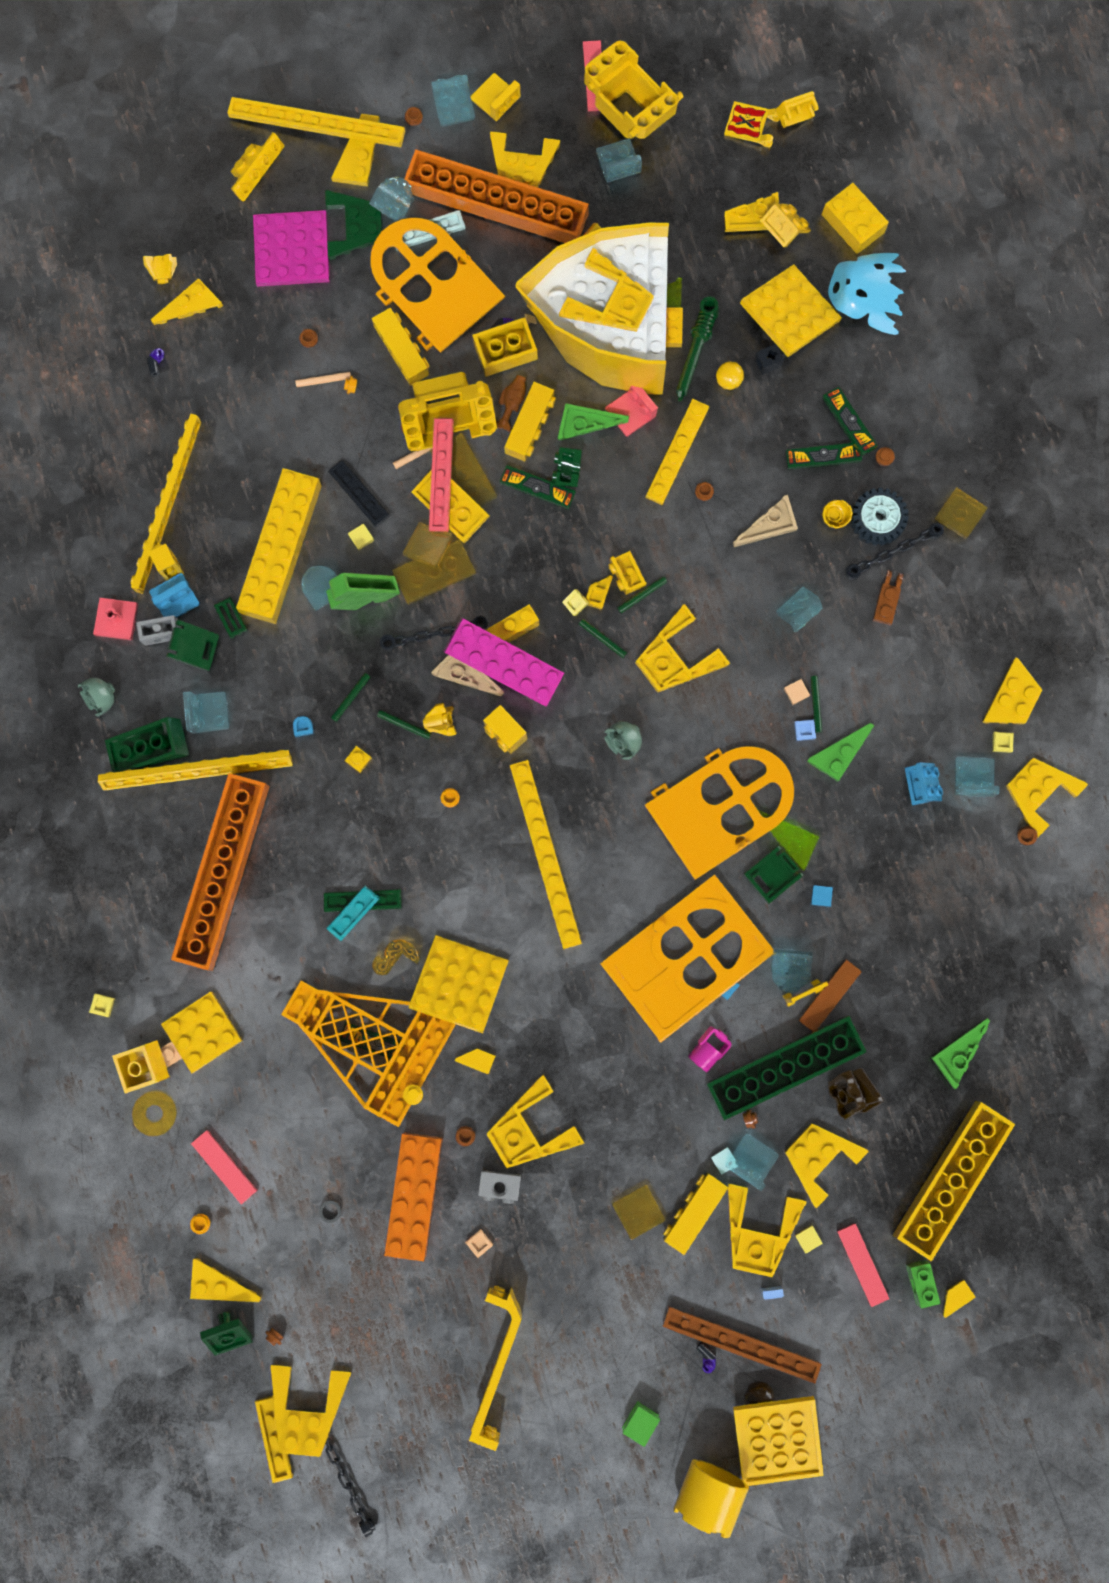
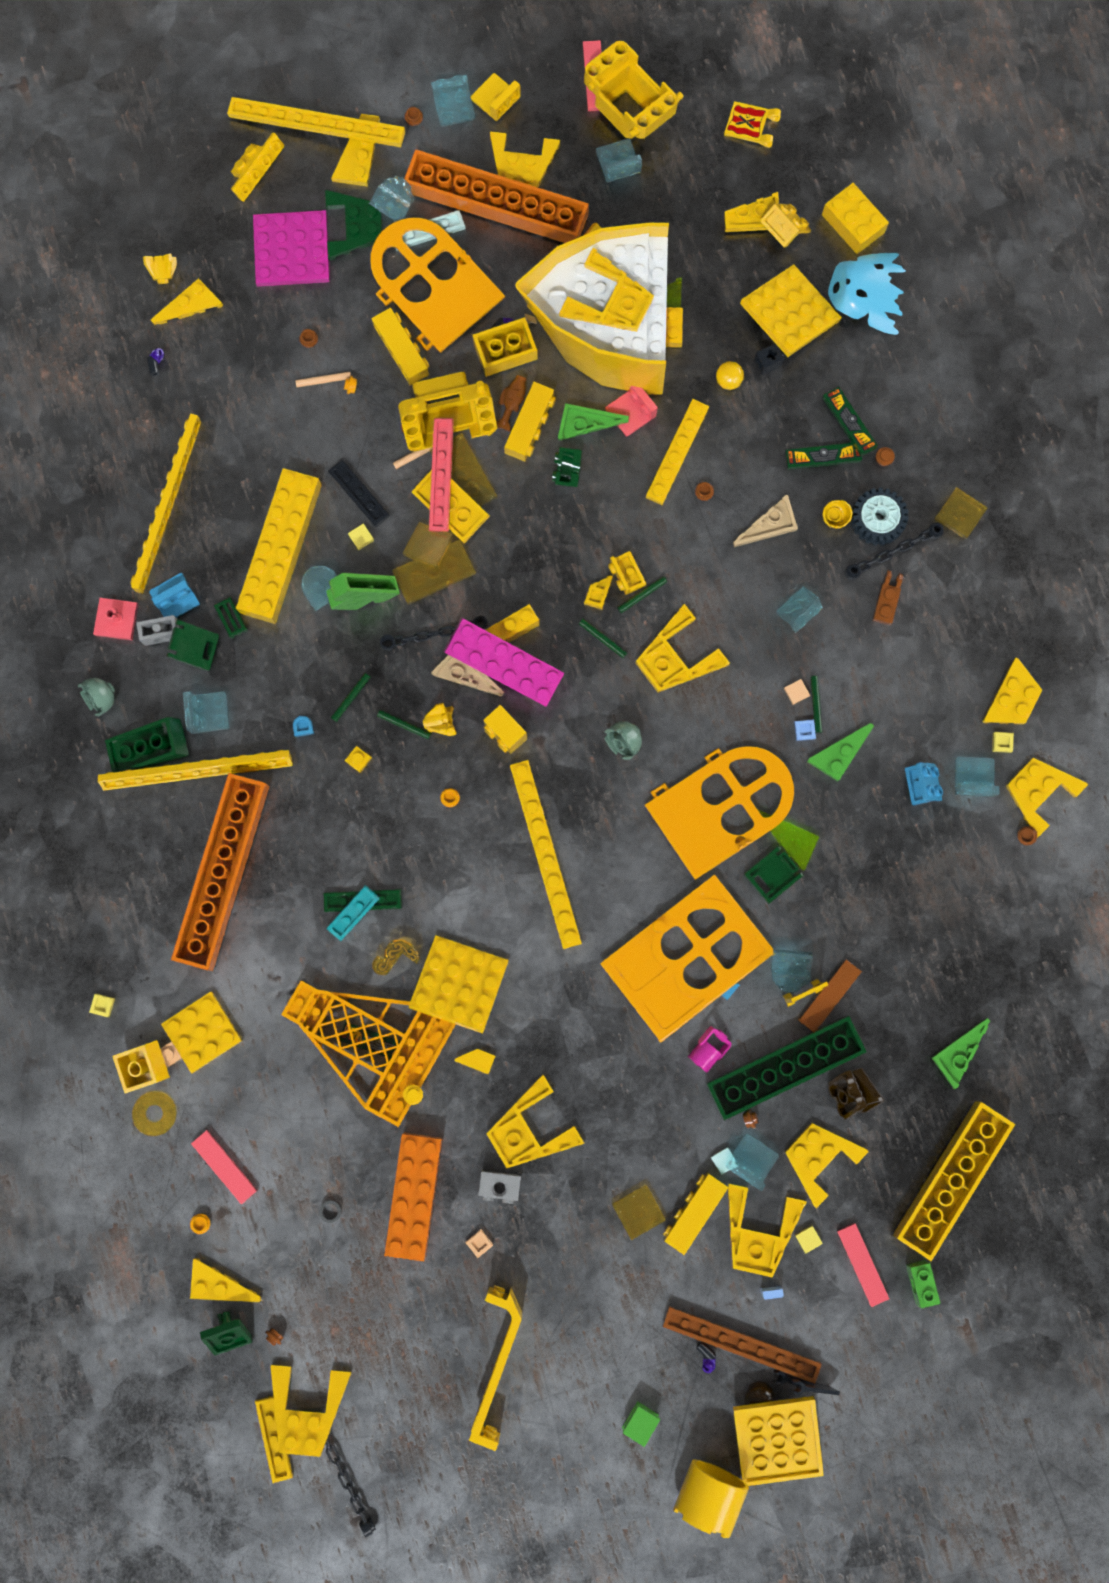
yellow brick [149,543,184,581] -> none
dark orange plate [456,1126,475,1146] -> none
tile [500,465,576,510] -> none
light yellow tile [562,589,589,616] -> none
dark green piece [676,296,719,402] -> none
yellow hinge [776,91,818,128] -> none
dark azure tile [811,885,833,907] -> none
yellow tile [942,1279,976,1318] -> none
none -> black flag [772,1370,840,1395]

